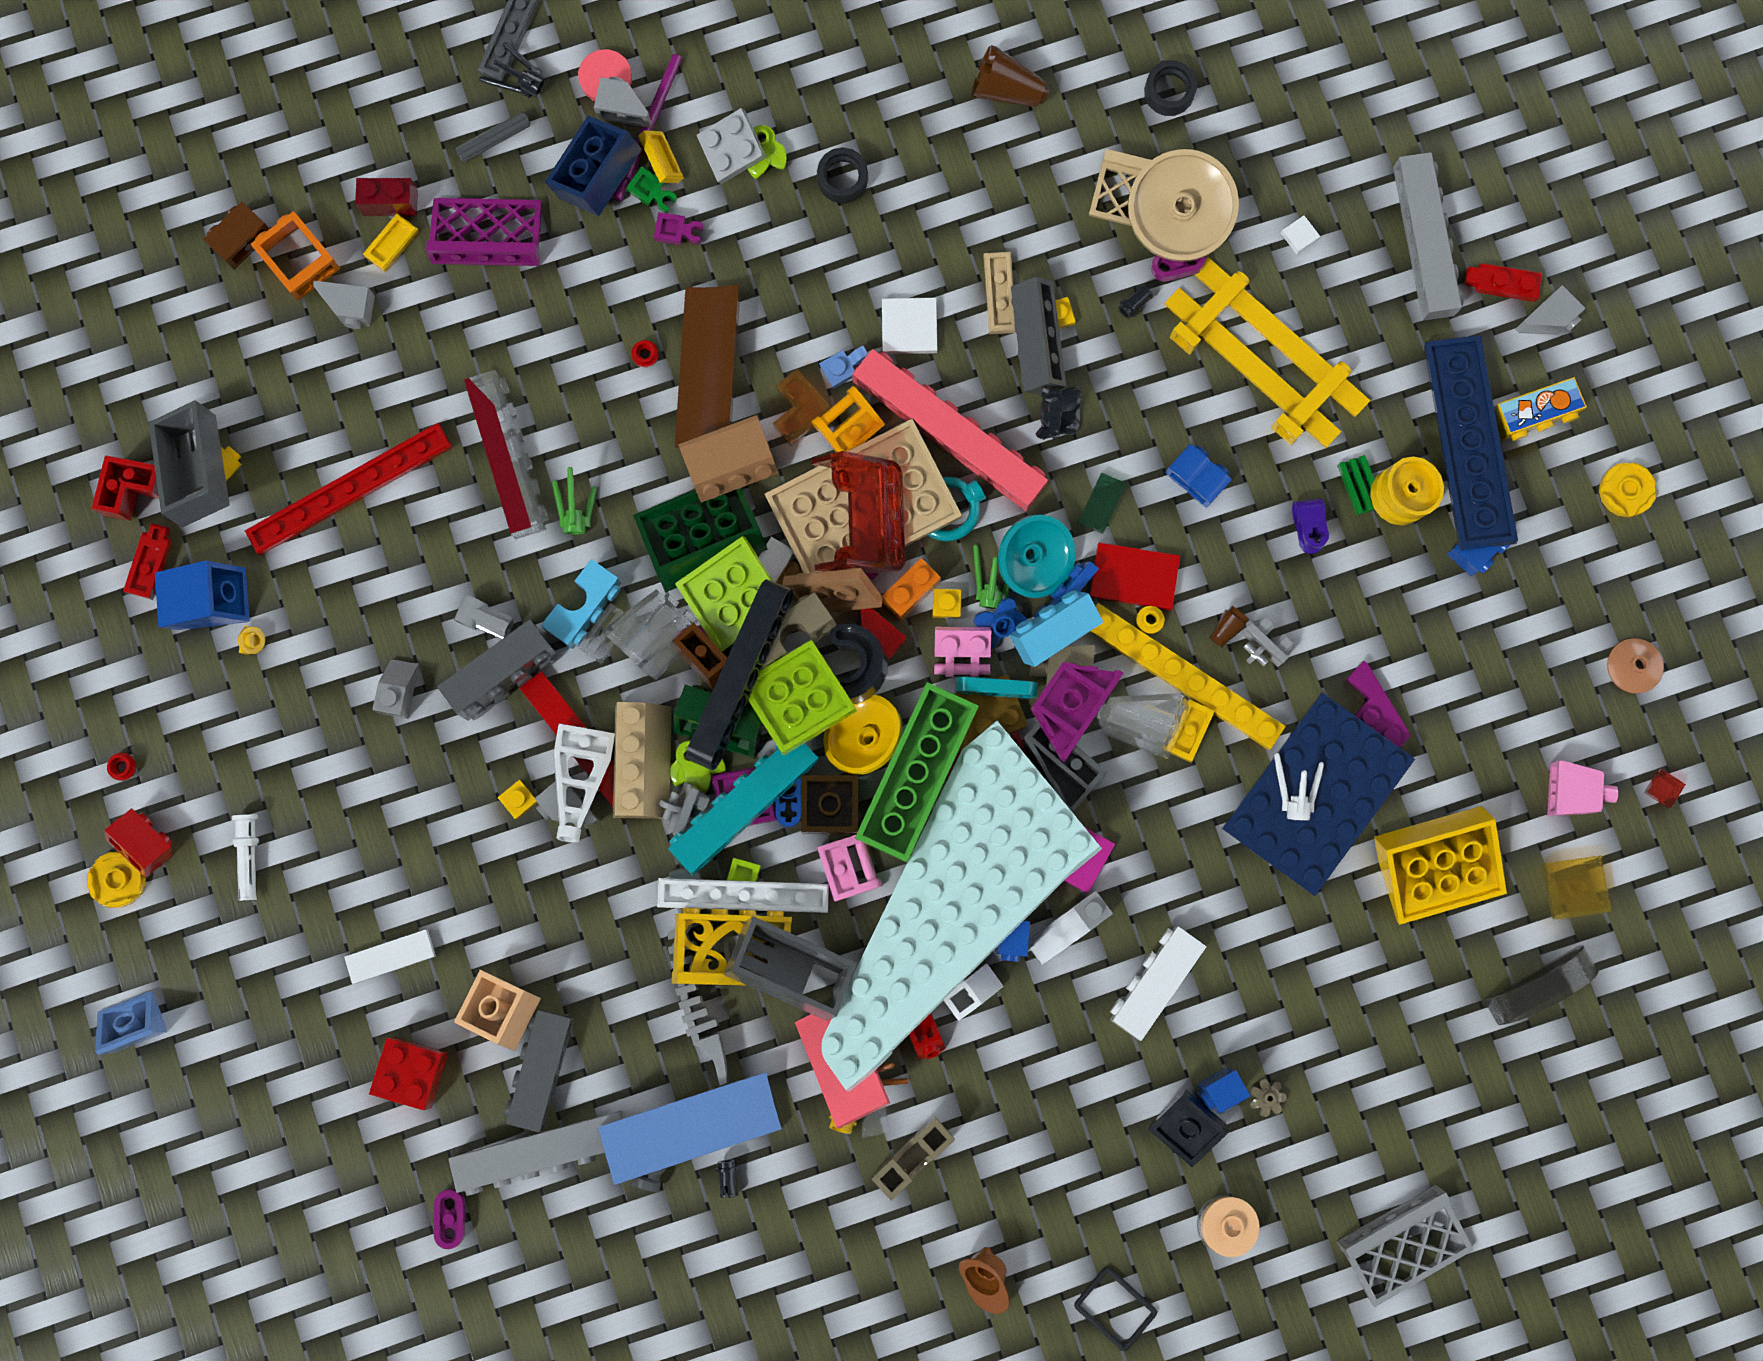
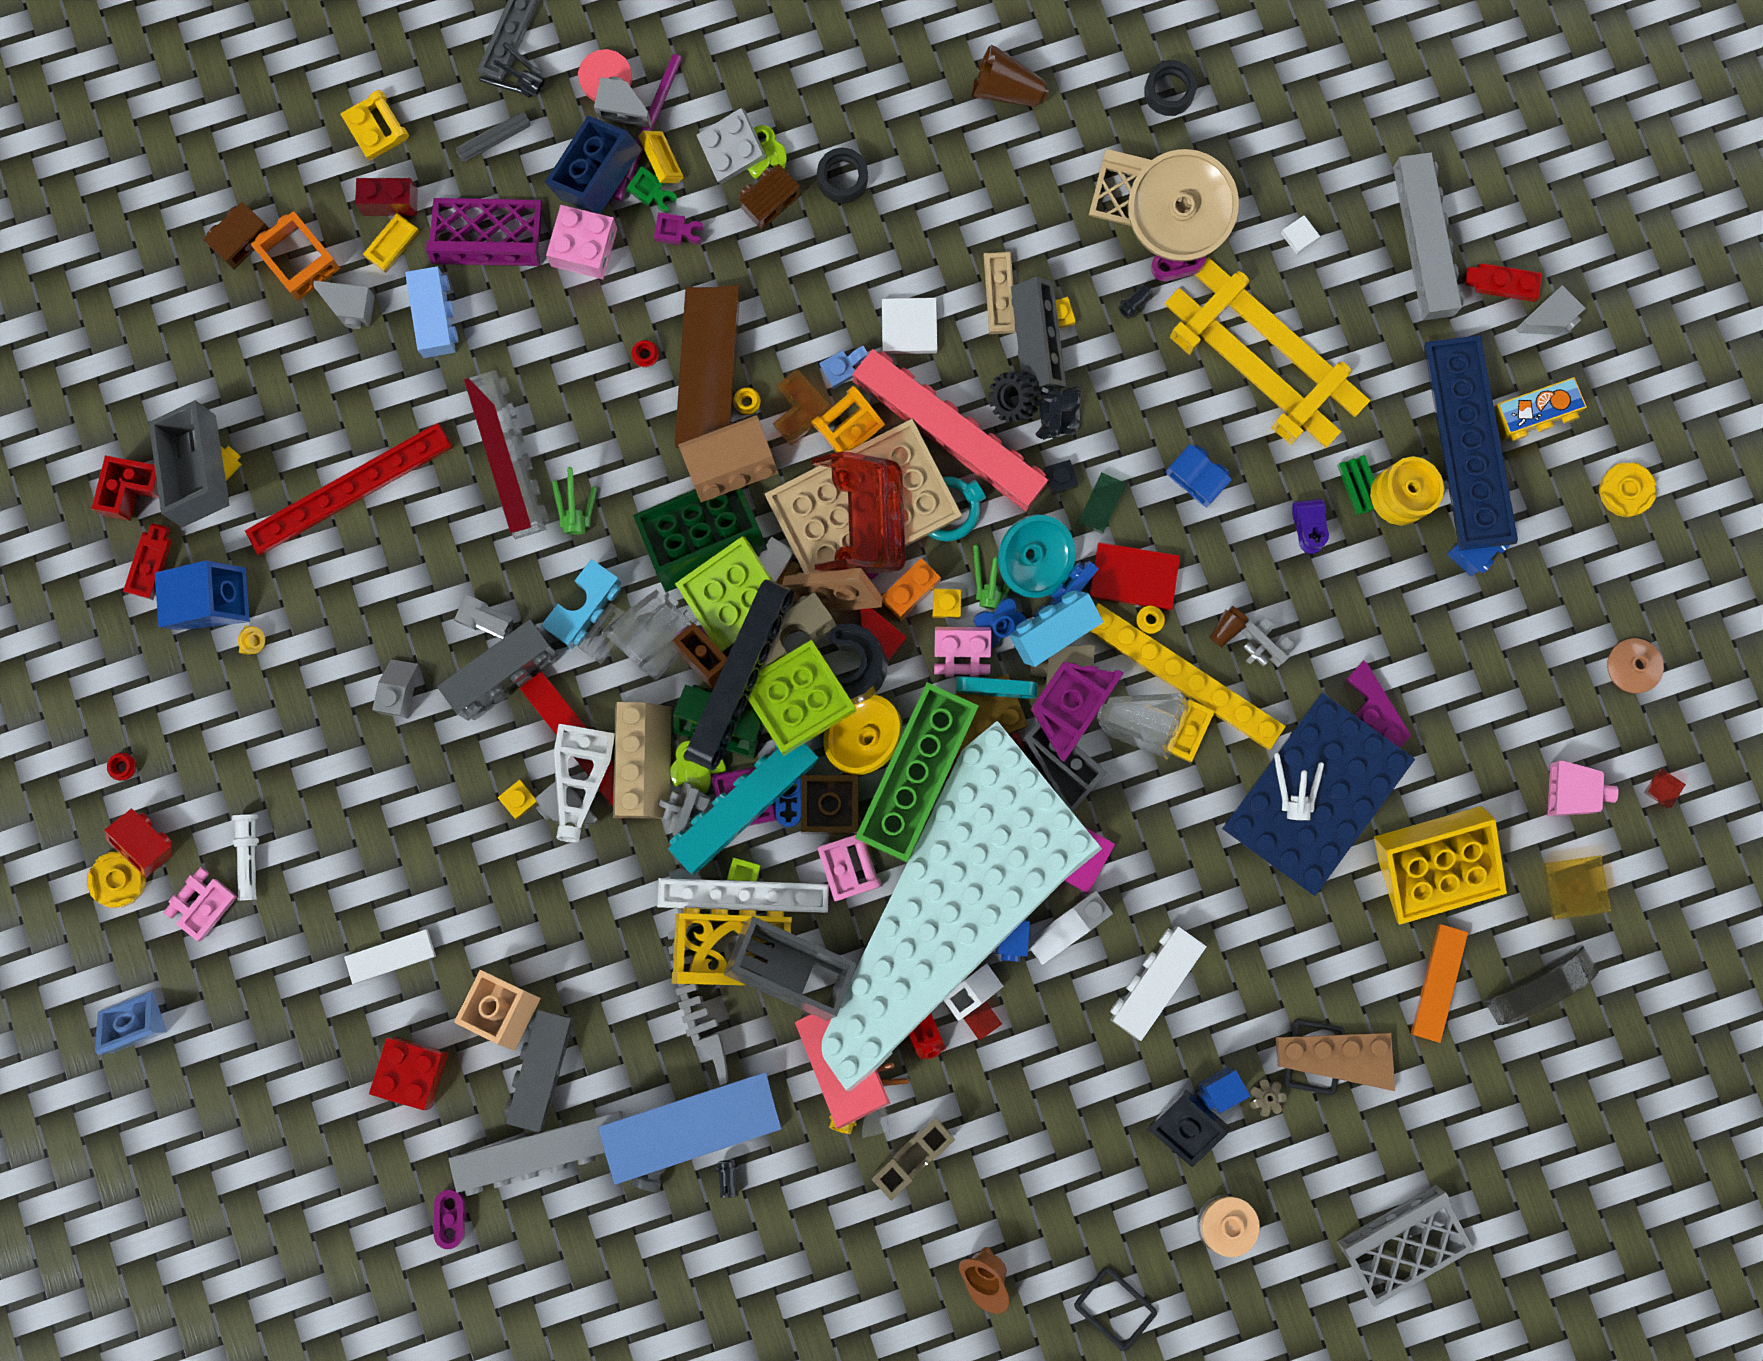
none -> bright pink plate [163,867,238,942]
none -> yellow plate [340,90,409,161]
none -> light blue brick [405,266,458,358]
none -> bright pink piece [546,205,617,279]
none -> yellow plate [733,388,761,415]
none -> reddish brown brick [738,164,801,230]
none -> clear red tile [963,1001,1002,1041]
none -> black tyre [988,371,1041,422]
none -> black plate [1043,459,1079,495]
none -> medium nougat wing [1276,1033,1395,1091]
none -> black piece [1284,1019,1345,1095]
none -> orange tile [1411,924,1468,1043]

